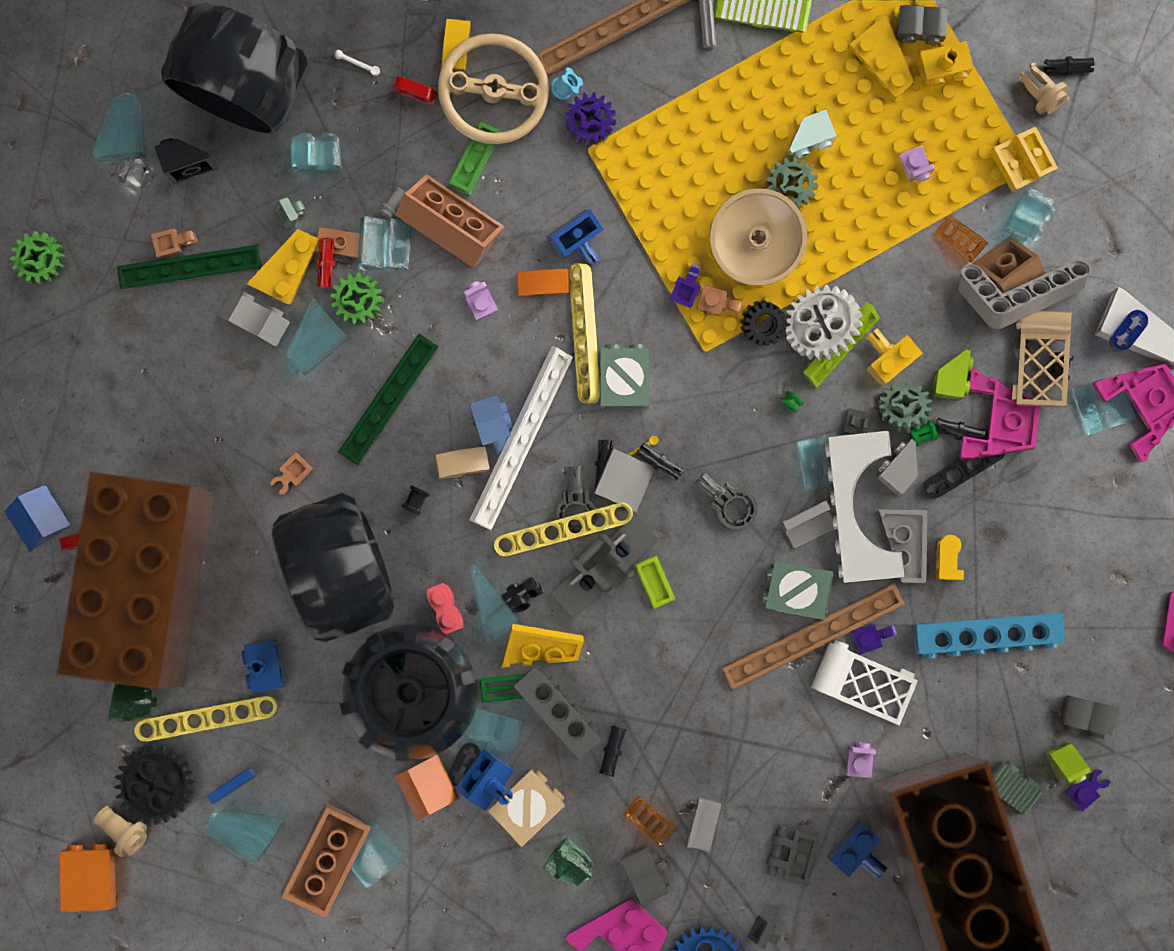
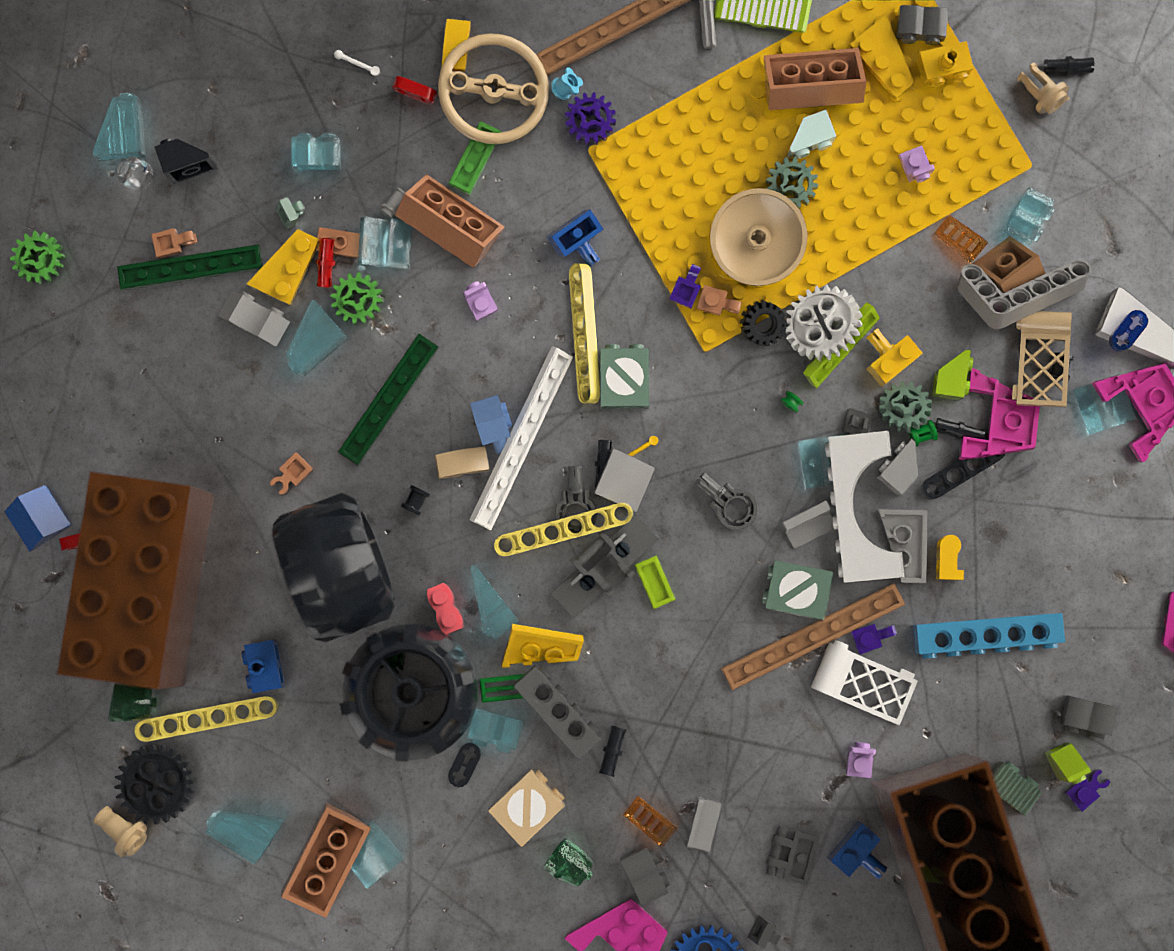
orange brick [60,843,116,912] -> none
black wheel [161,2,310,134] -> none
blue tile [207,768,257,804] -> none
orange slope [395,755,459,820] -> none
blue brick [455,749,514,811] -> none
black plate [502,577,544,613] -> none
orange slope [517,269,570,296] -> none
black pin [636,442,685,481] -> none
yellow slope [990,127,1058,192] -> none
none -> nougat slope [764,48,866,110]

